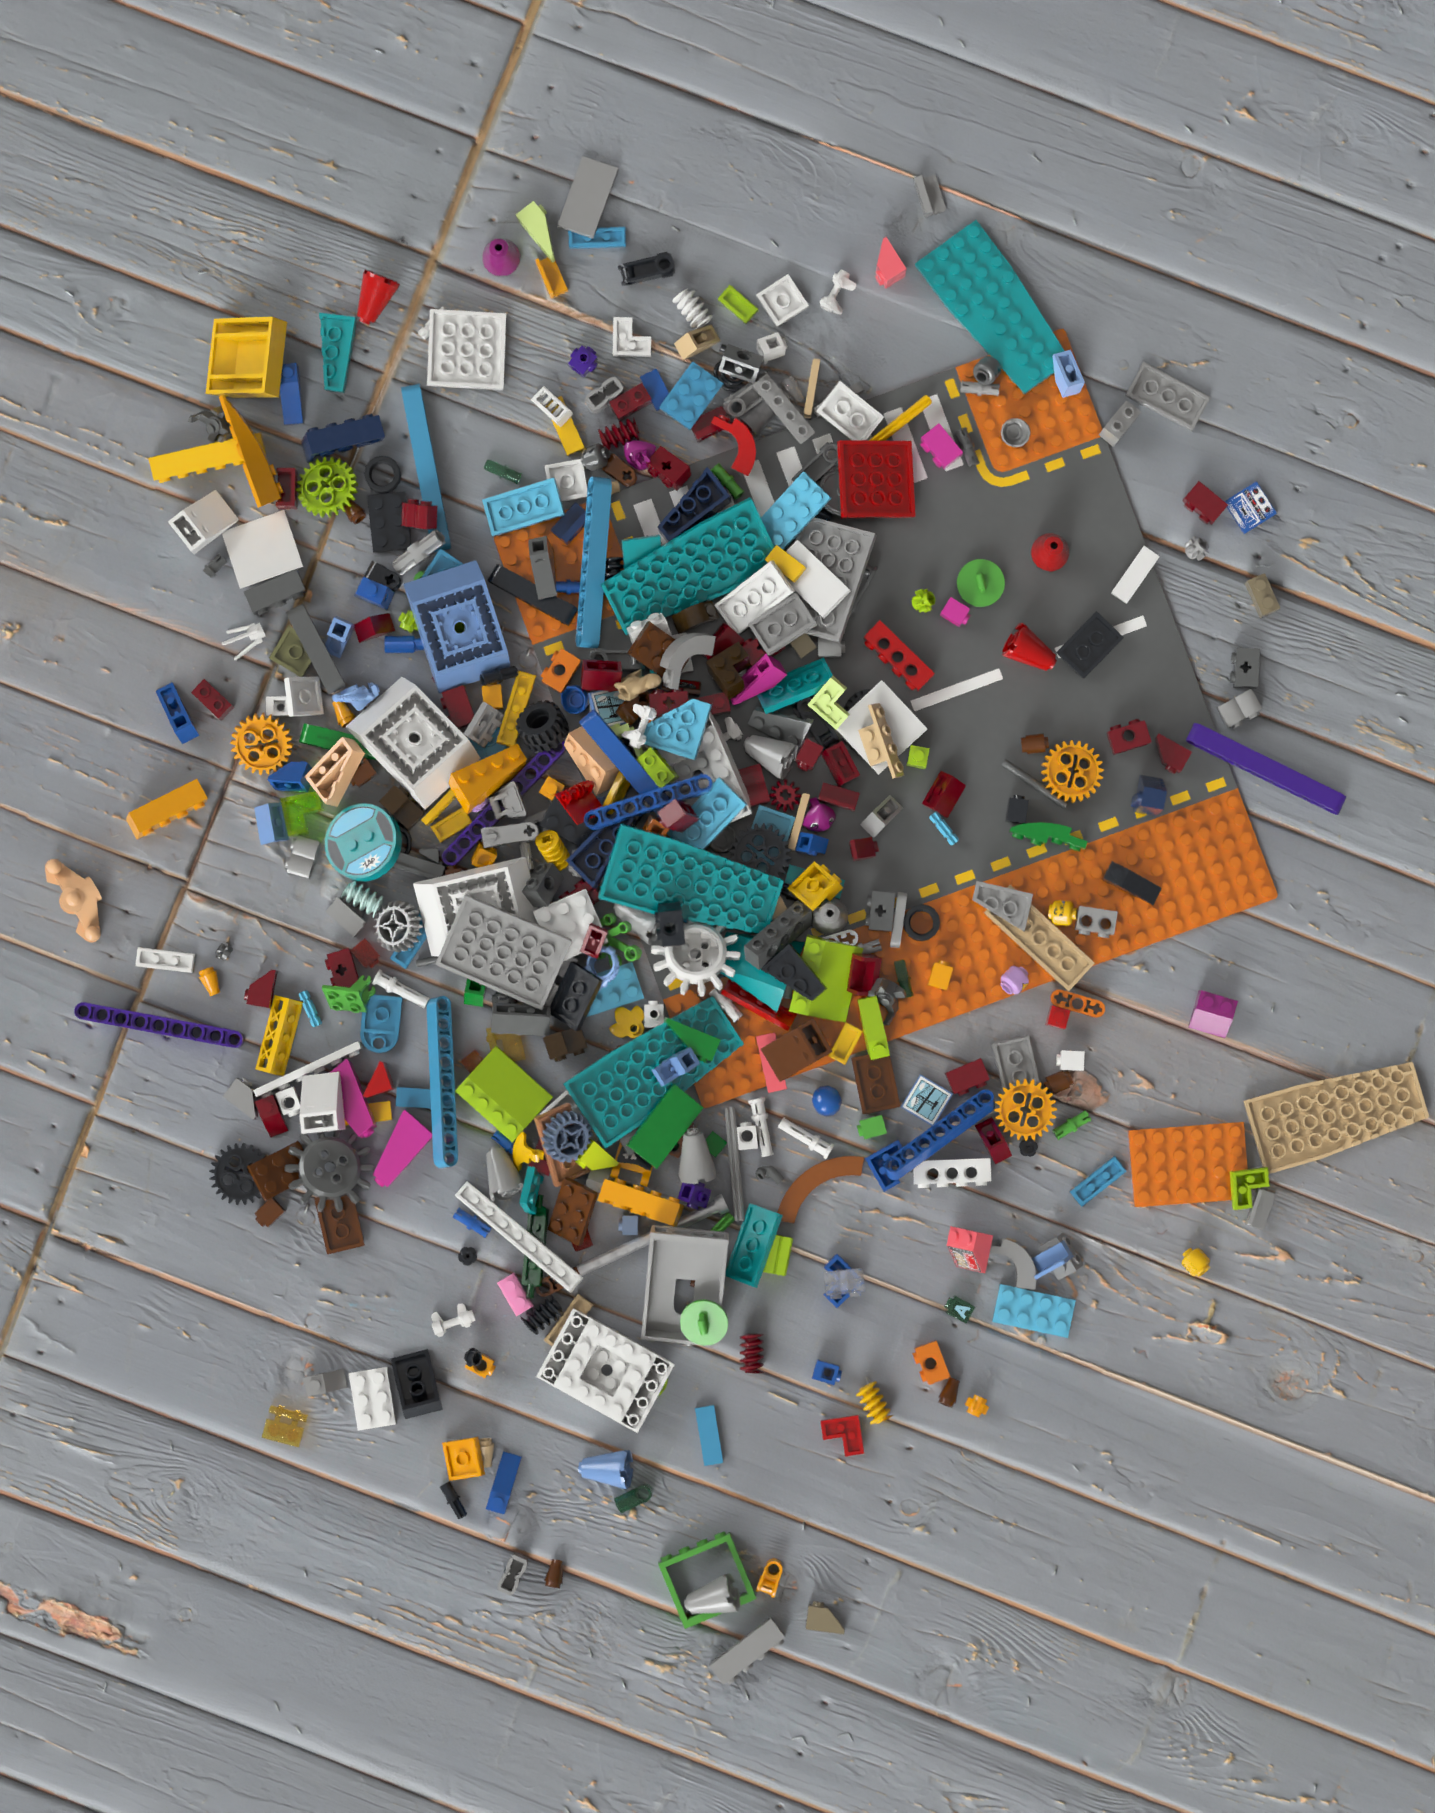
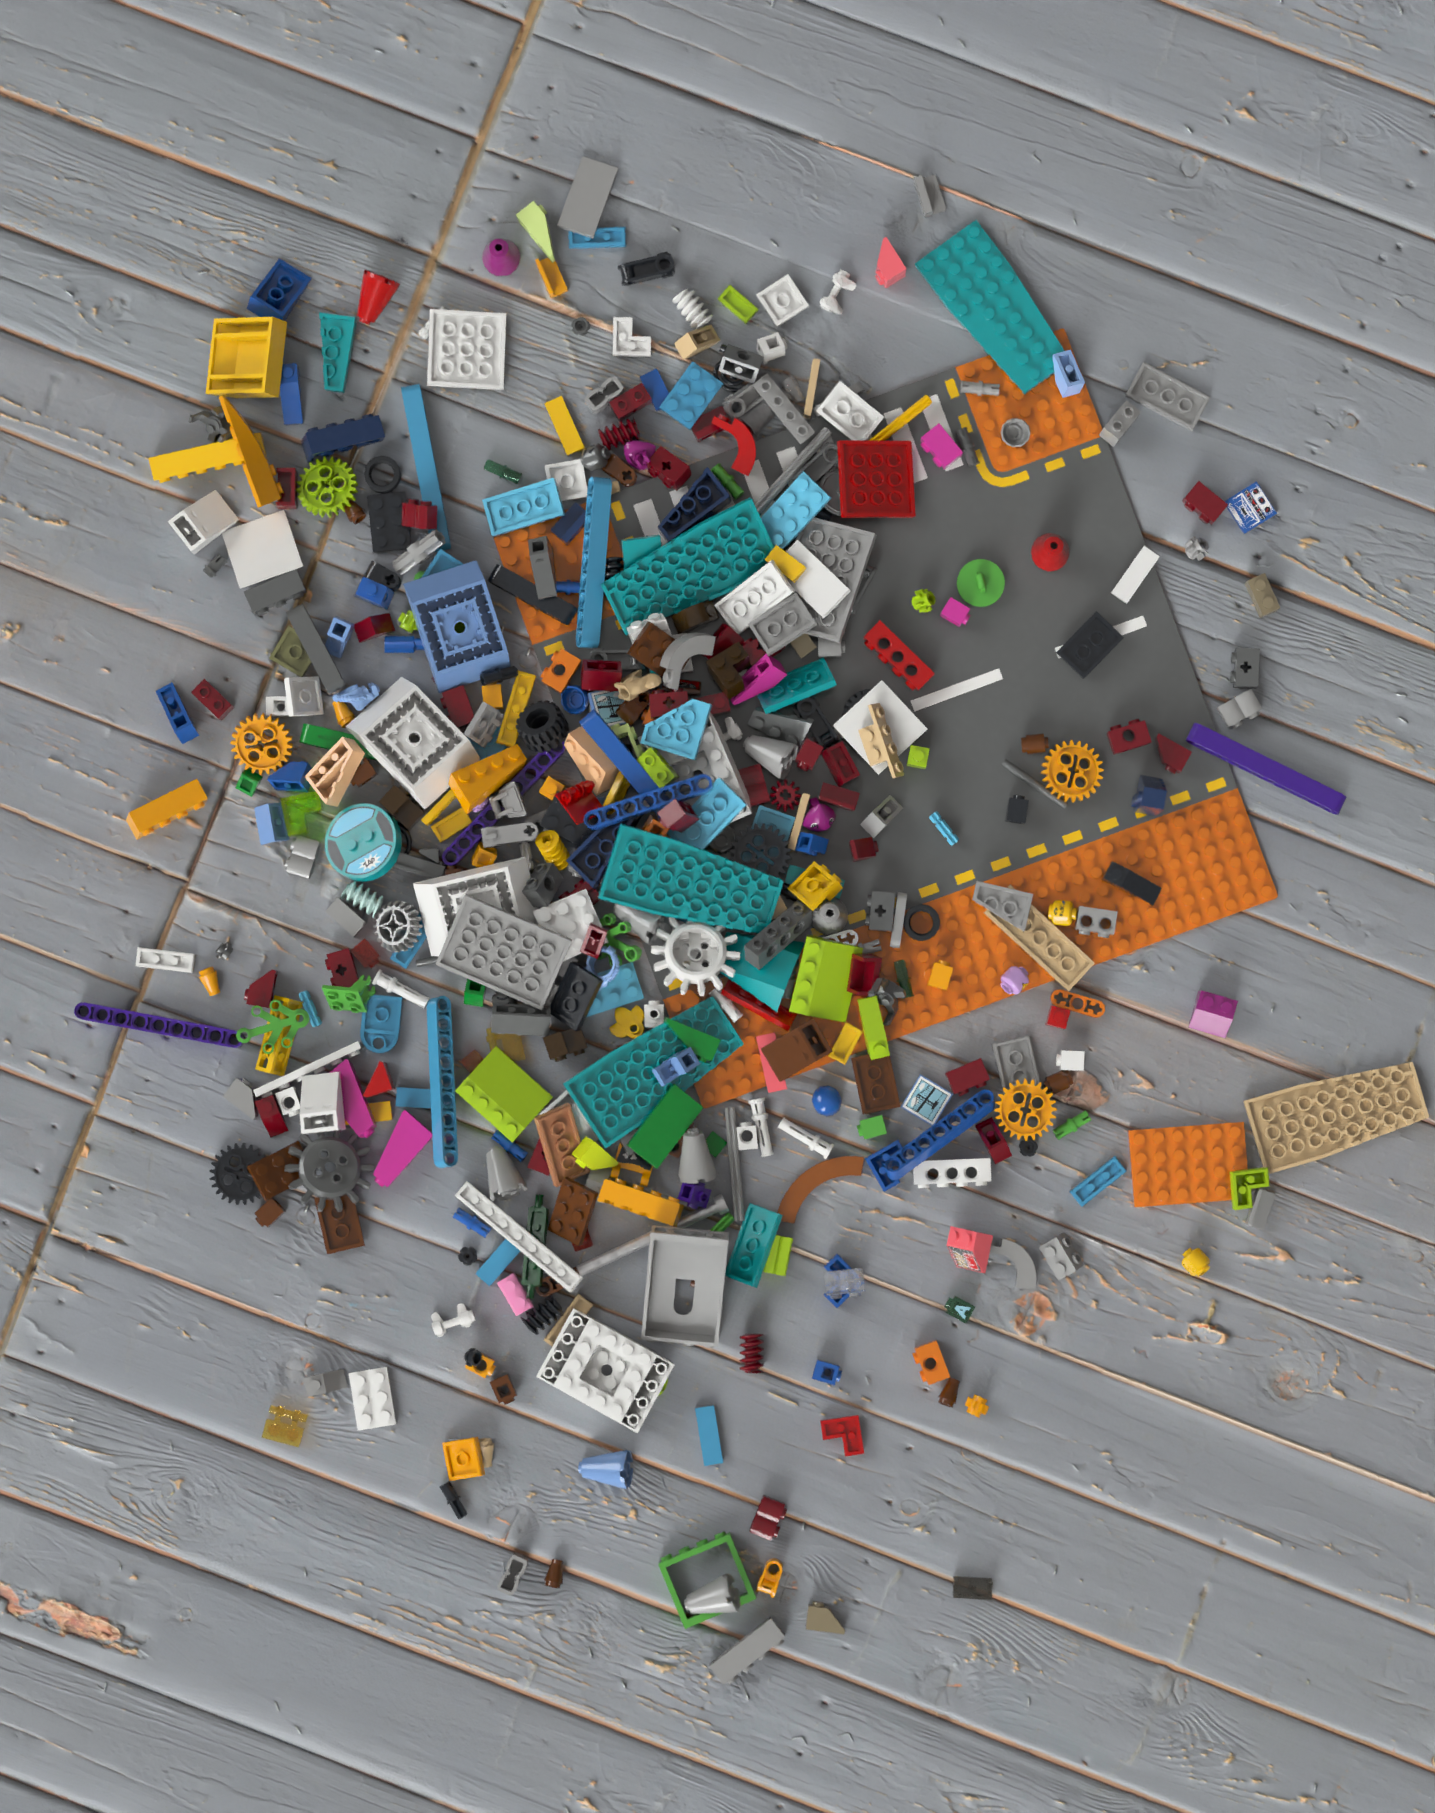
light nougat piece [45,859,102,943] -> none
white plant [222,623,266,661] -> none
black slope [391,1349,443,1419] -> none
blue slope [486,1451,522,1514] -> none
yellow piece [513,1132,544,1171] -> none
teal plate [519,1166,544,1214] -> none
white slope [531,386,573,427] -> none
sand blue gear [541,1111,593,1163] -> none
dark purple brick [568,346,598,378] -> none
clear green piece [614,1484,653,1514] -> none
sand blue plate [619,1215,638,1235] -> none
white piece [621,704,657,749] -> none
black brick [654,902,685,947] -> none
shield [680,1299,728,1346] -> none
dark grey arm [755,1166,784,1185] -> none
black wing [761,944,828,1001] -> none
yellowish green plate [808,676,850,730] -> none
yellow piece [856,1381,893,1424] -> none
dark red panel [922,771,966,818] -> none
dark grey head [973,356,1001,385] -> none
medium azure plate [992,1284,1076,1338] -> none
red cone [1002,623,1057,671] -> none
green slope [1009,822,1088,852] -> none
medium blue panel [1032,1240,1074,1279] -> none
none -> green slope [235,769,263,797]
none -> bright green plant [236,1000,309,1054]
none -> blue slope [247,258,312,321]
none -> dark azure tile [475,1239,520,1286]
none -> reddish brown brick [490,1374,517,1405]
none -> dark grey plate [571,317,590,336]
none -> dark red brick [749,1494,787,1541]
none -> light grey axle [754,427,832,515]
none -> clear smoke hinge [952,1576,993,1600]

